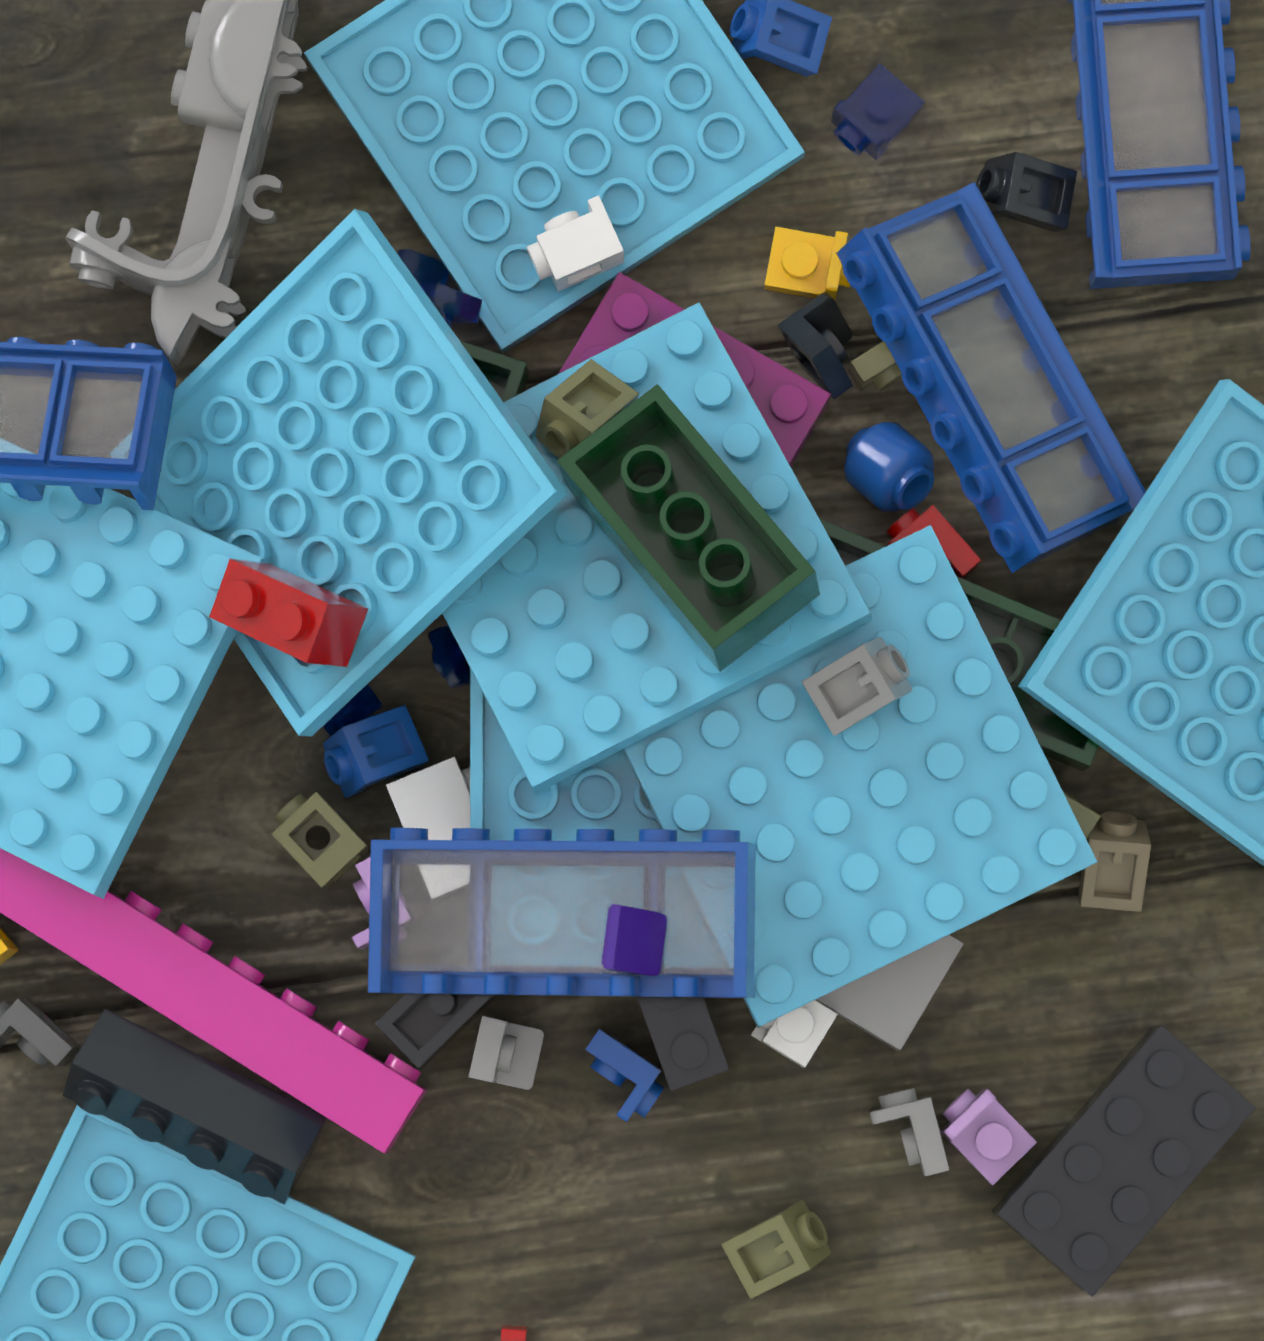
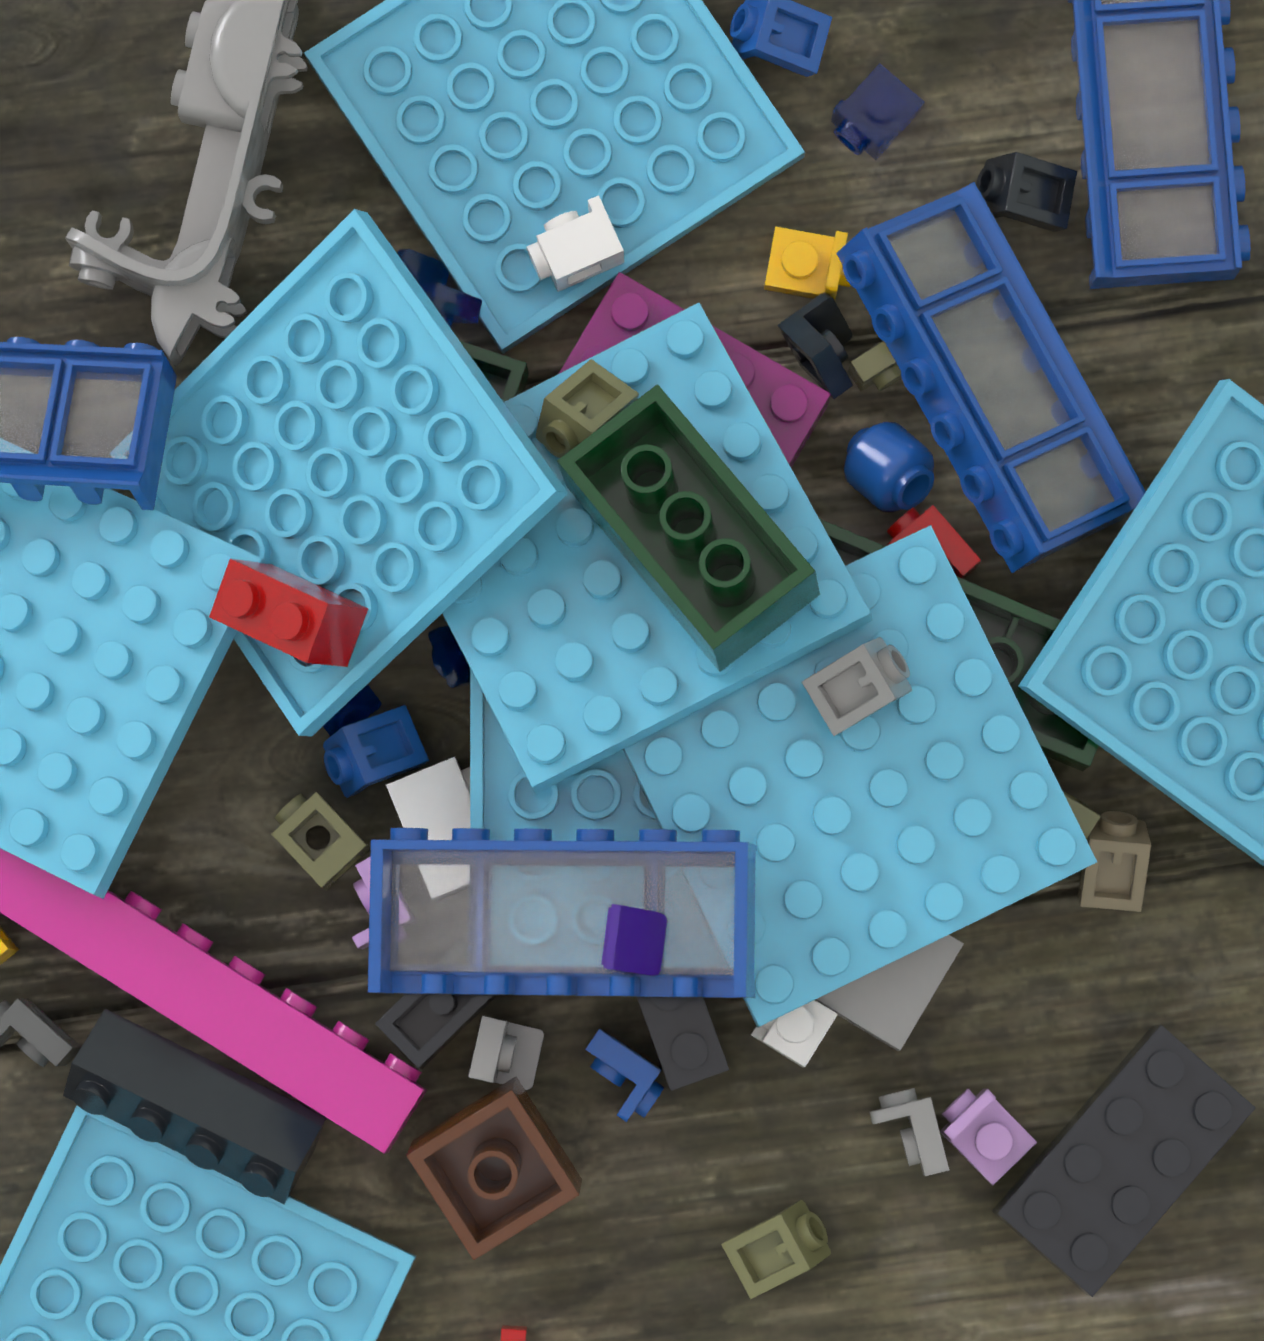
none -> reddish brown brick [406,1077,582,1260]

